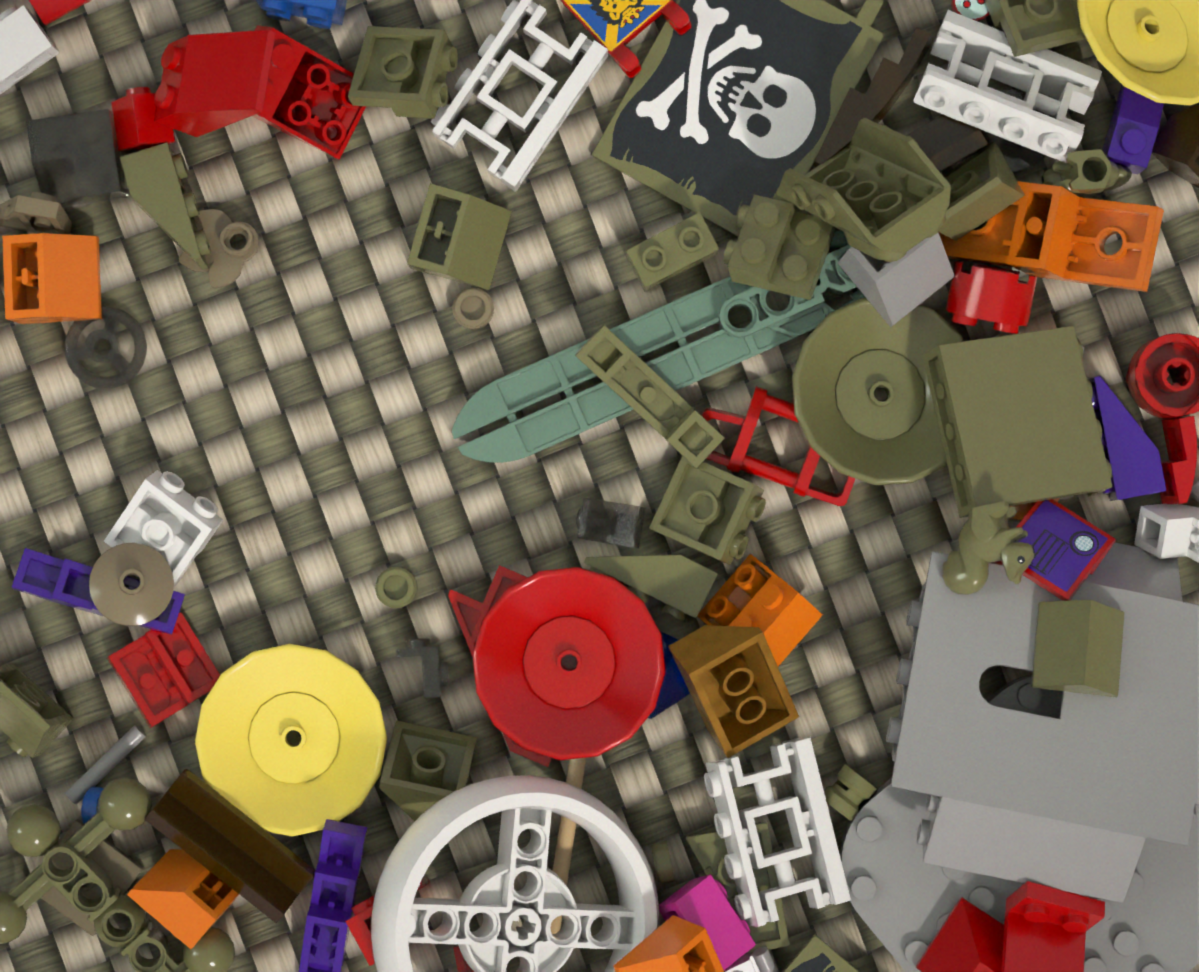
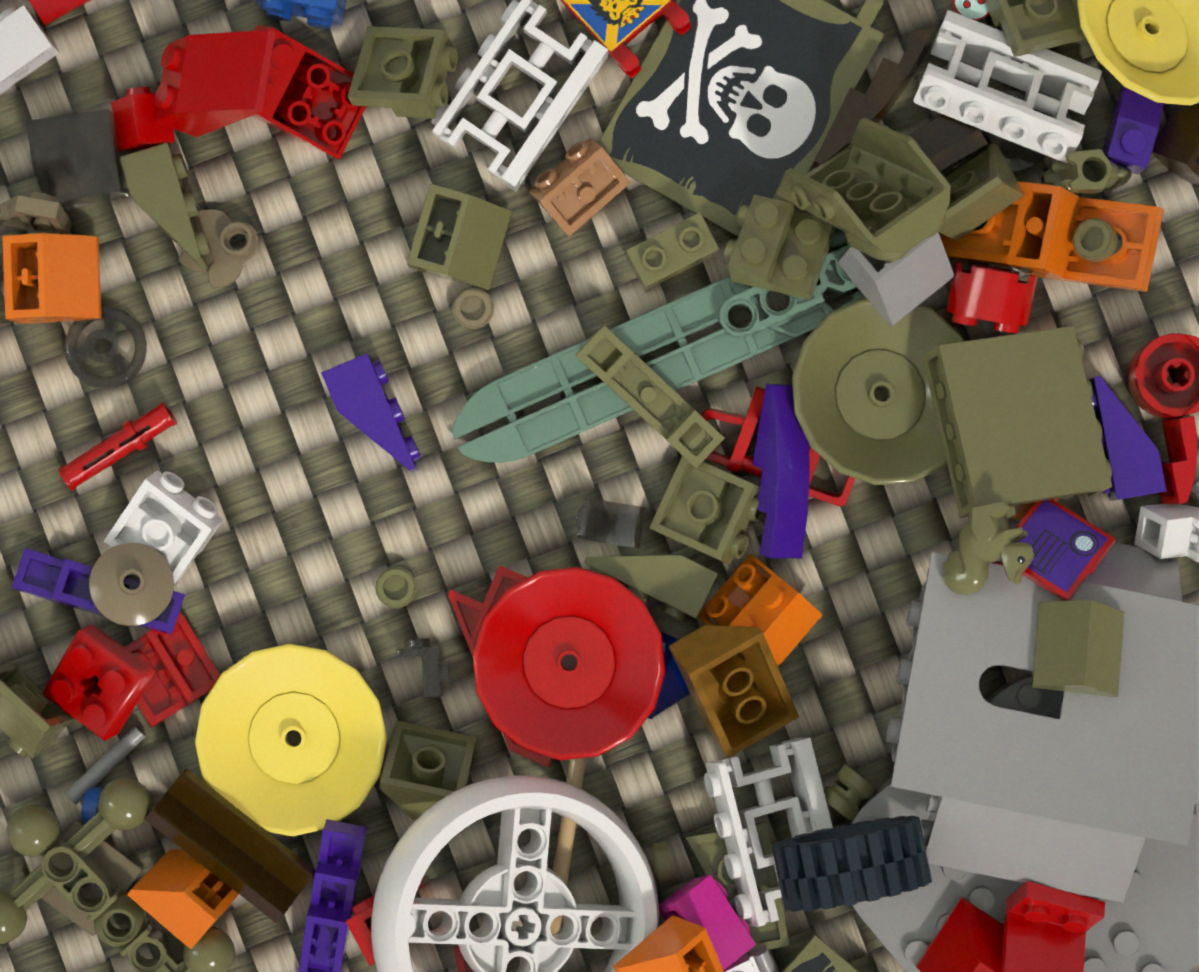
none -> red brick [43,625,155,741]
none -> red pin [58,402,177,491]
none -> dark purple slope [321,353,421,472]
none -> medium nougat bracket [529,138,631,237]
none -> dark purple slope [753,383,810,559]
none -> black wheel [771,816,932,912]
none -> olive tile [1073,218,1118,262]

